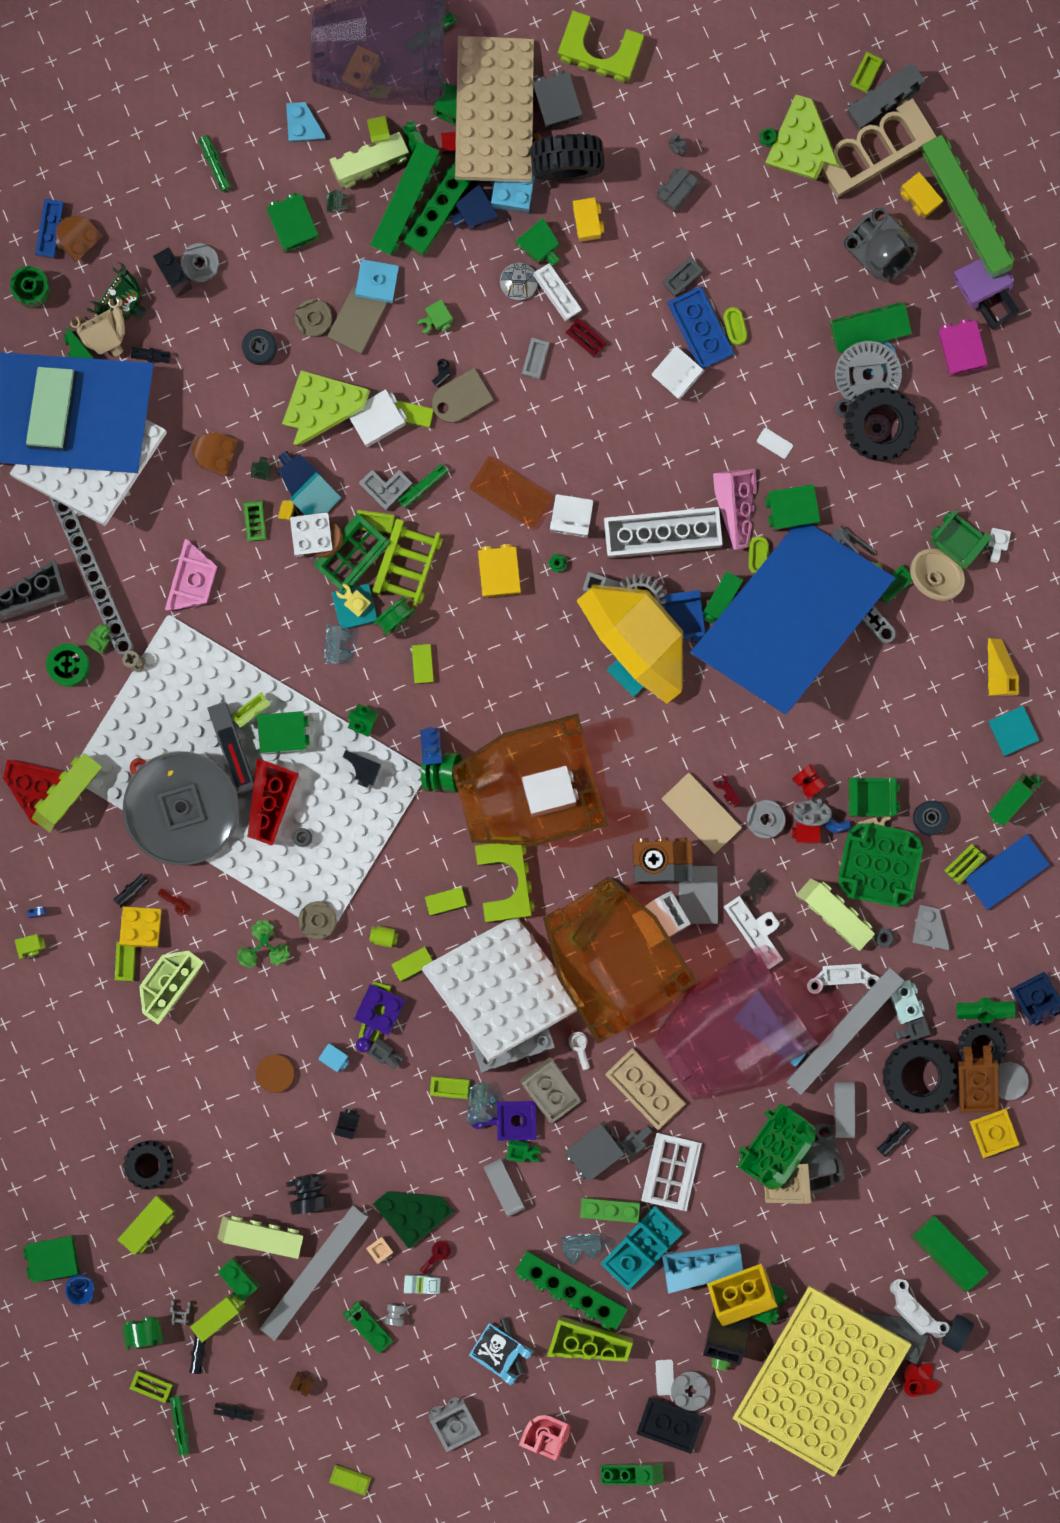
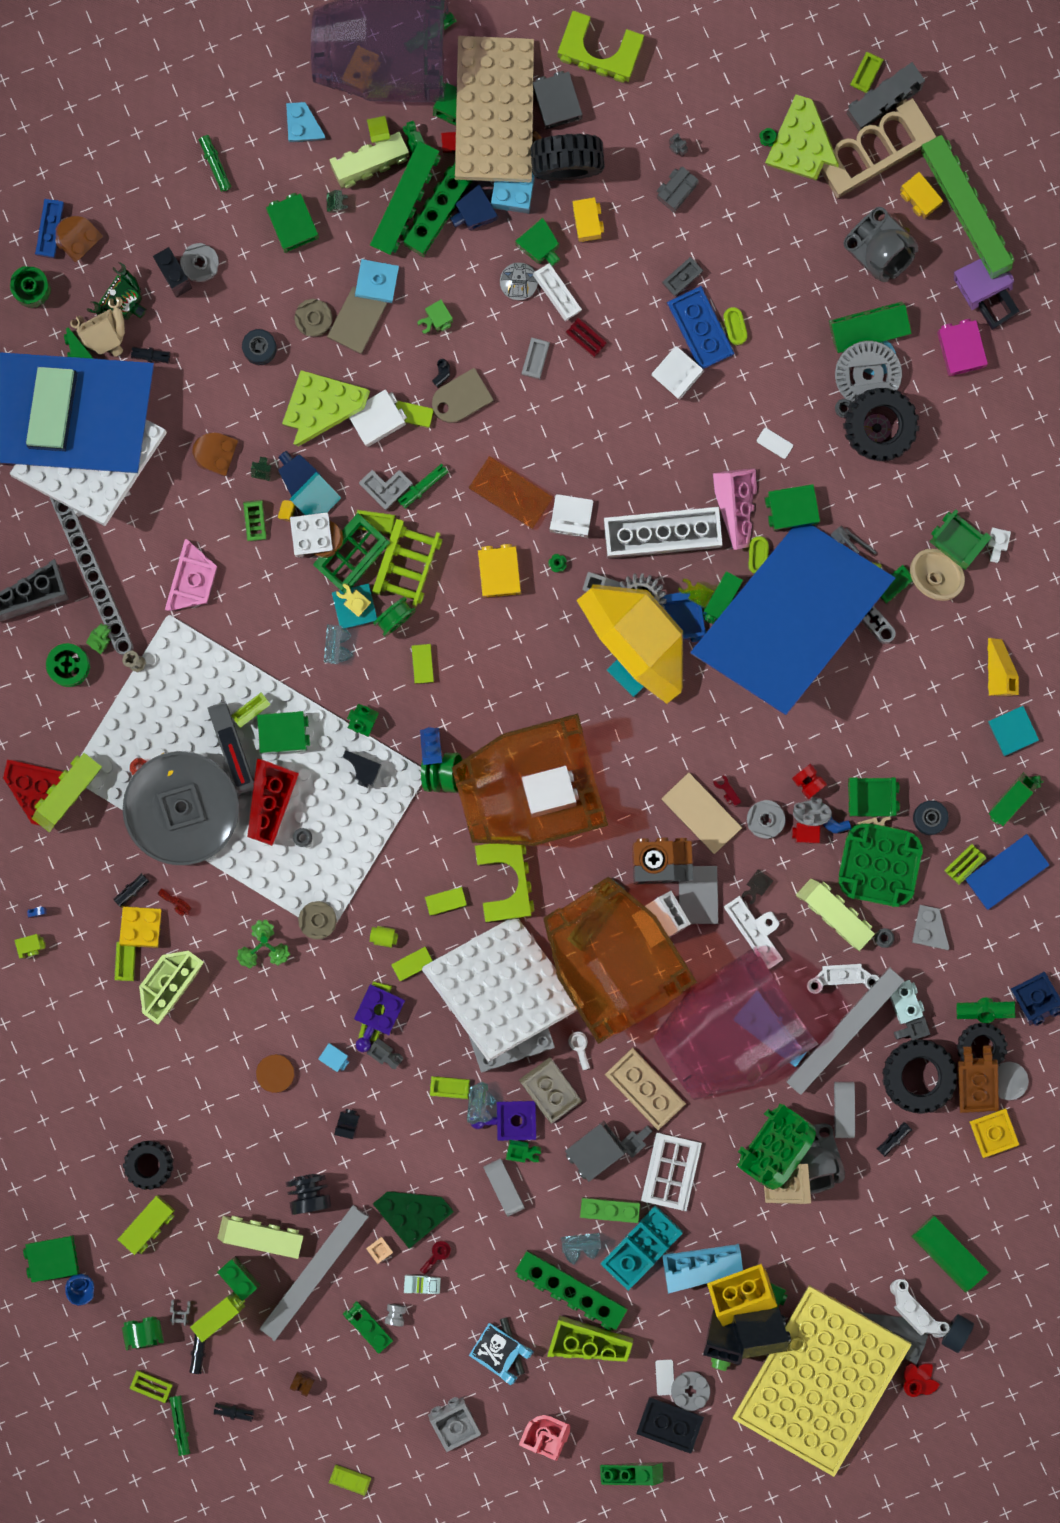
none -> clear neon green plate [678,579,714,609]
none -> black brick [732,1308,791,1359]

